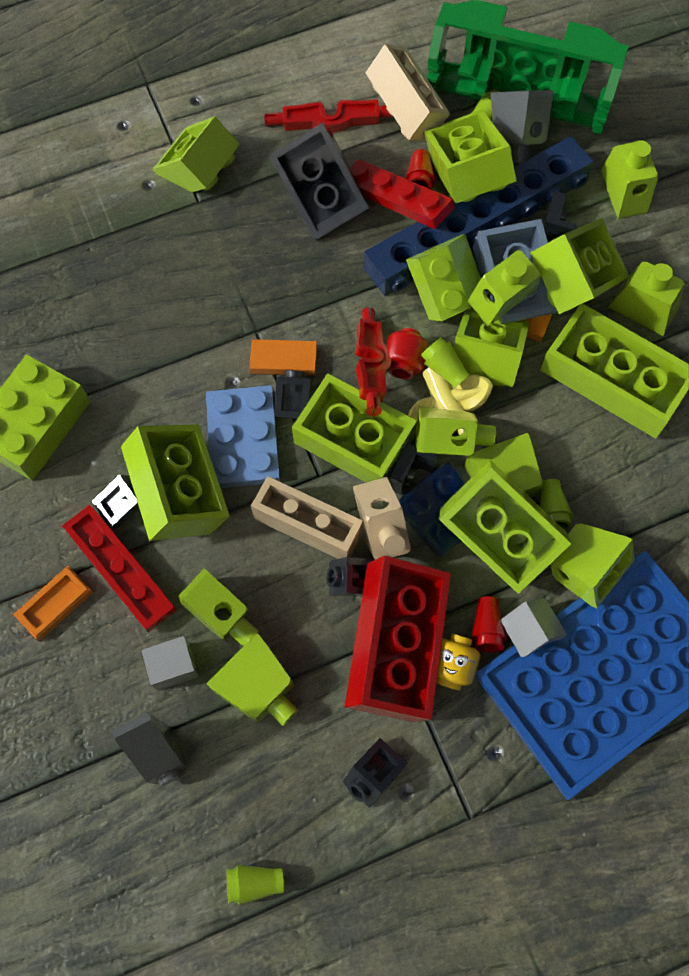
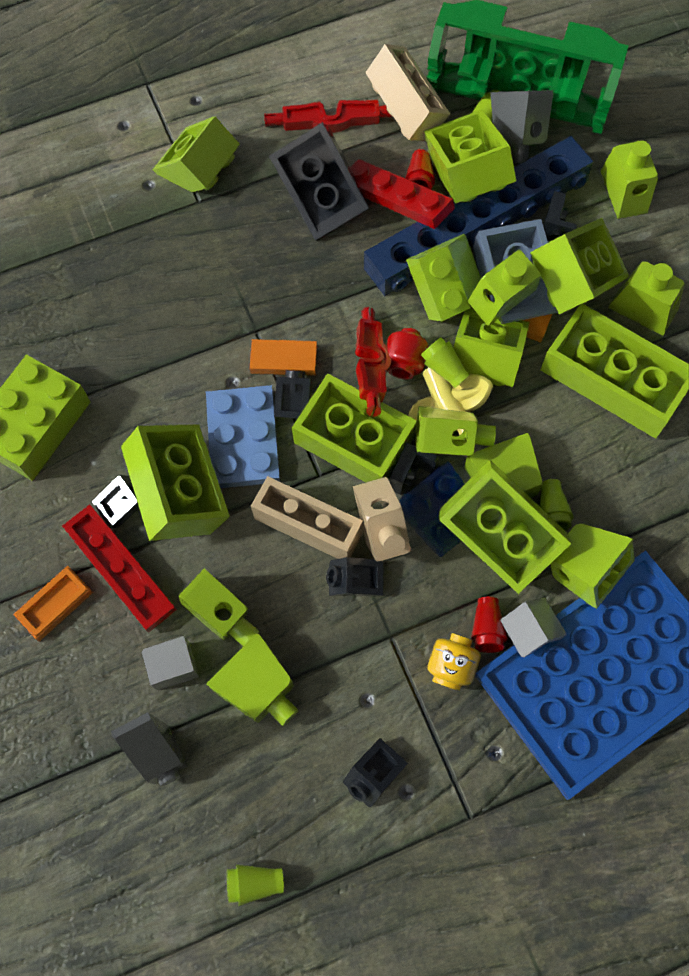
red brick [344,555,451,722] -> none

